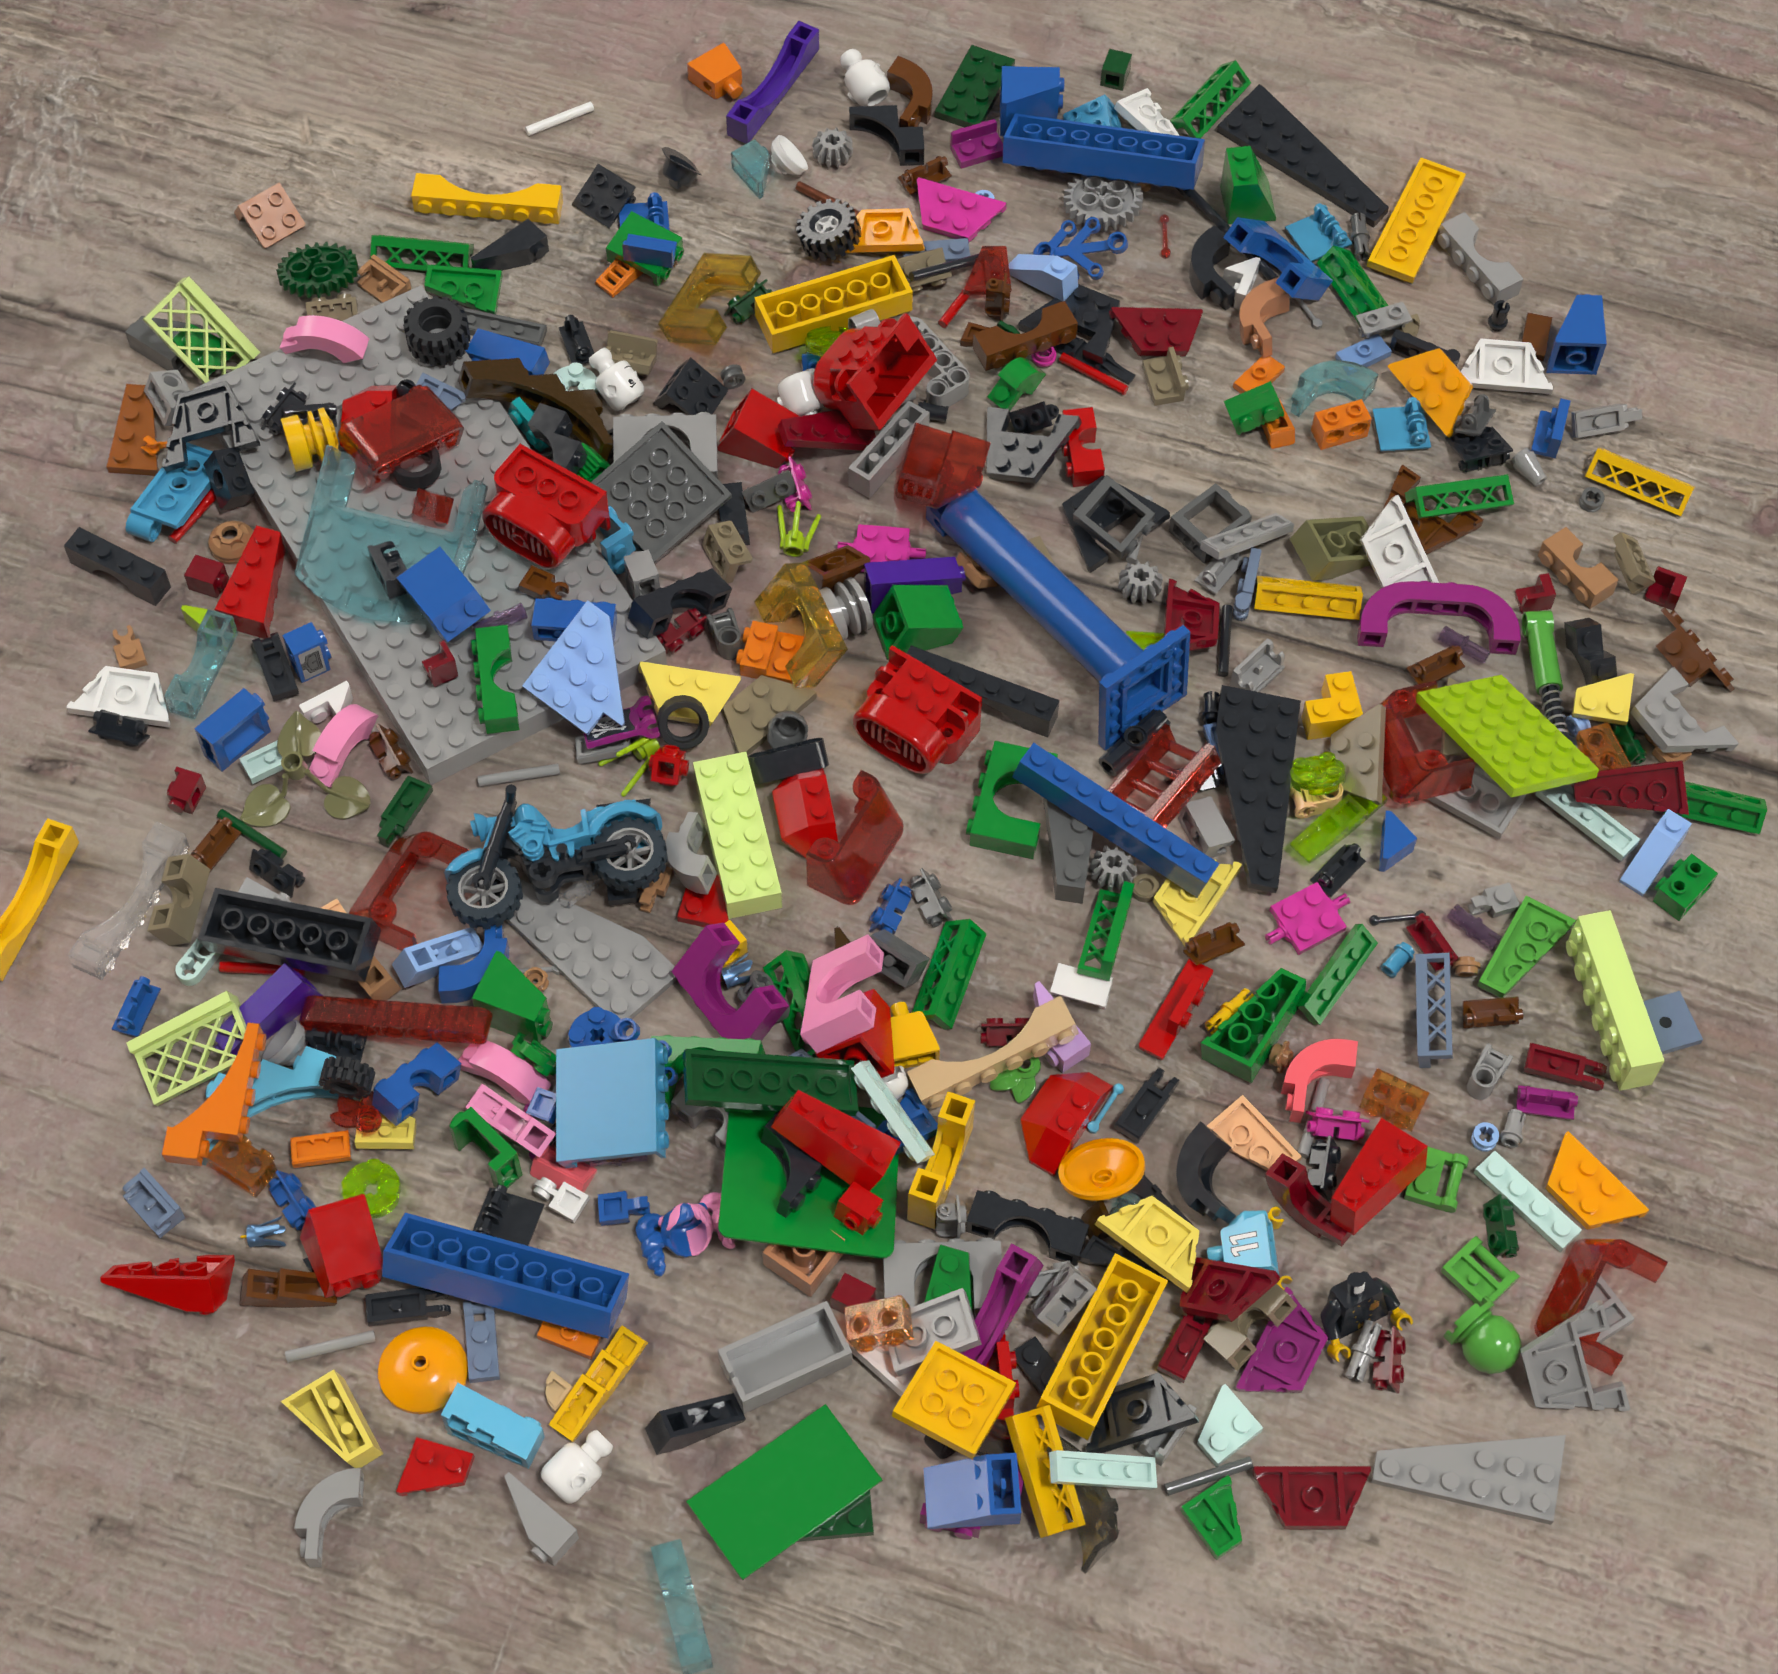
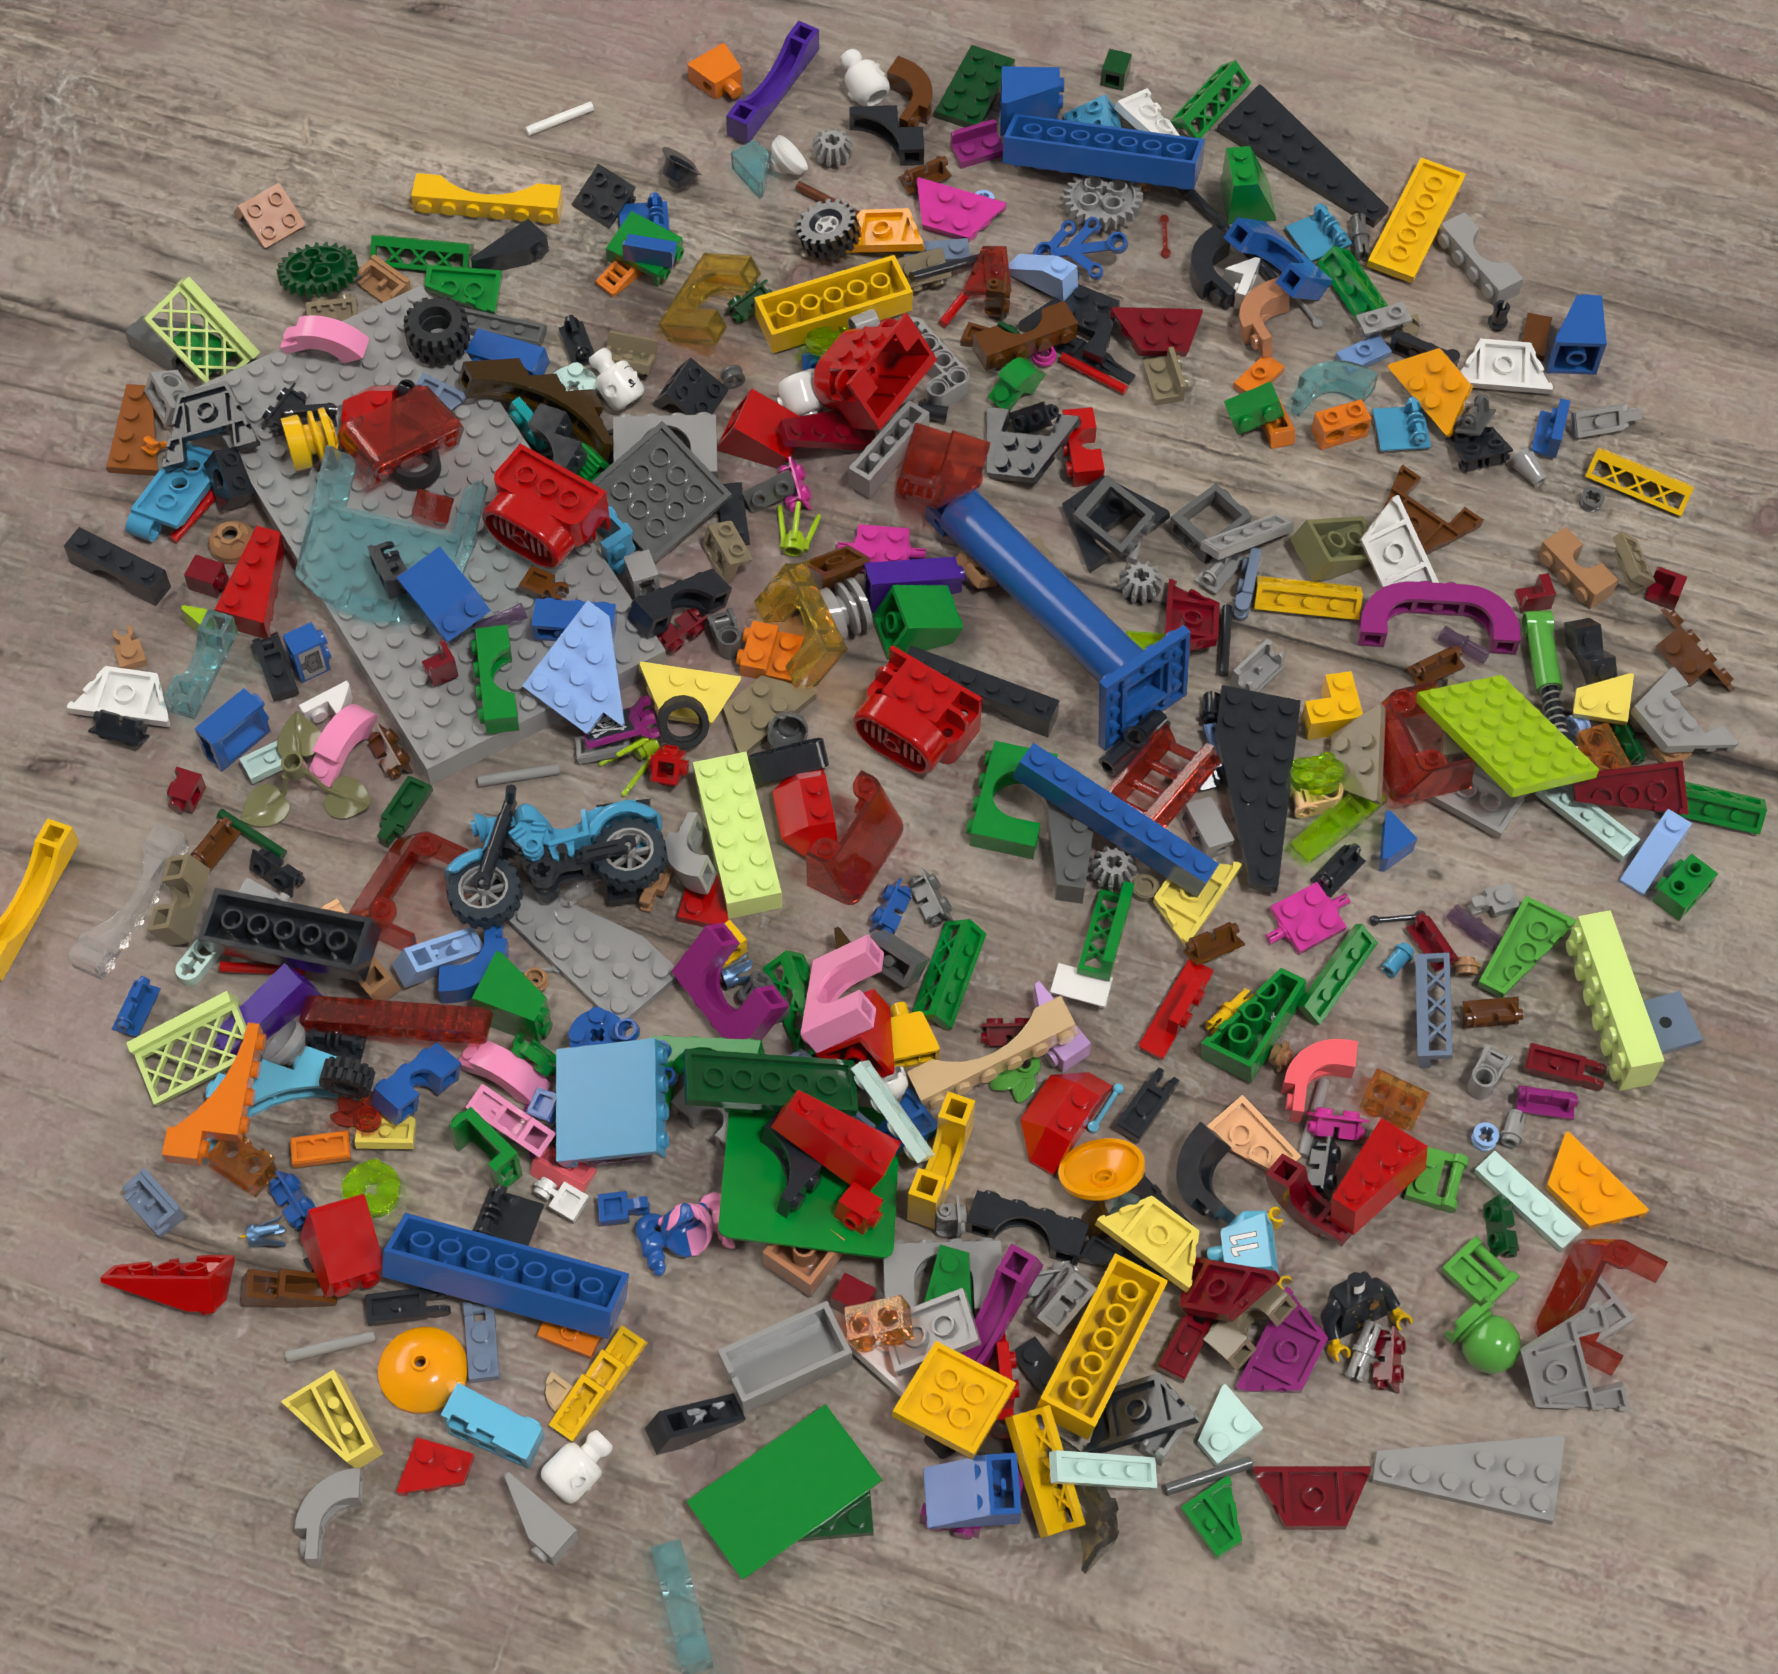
green fence [1405,474,1514,519] -> none

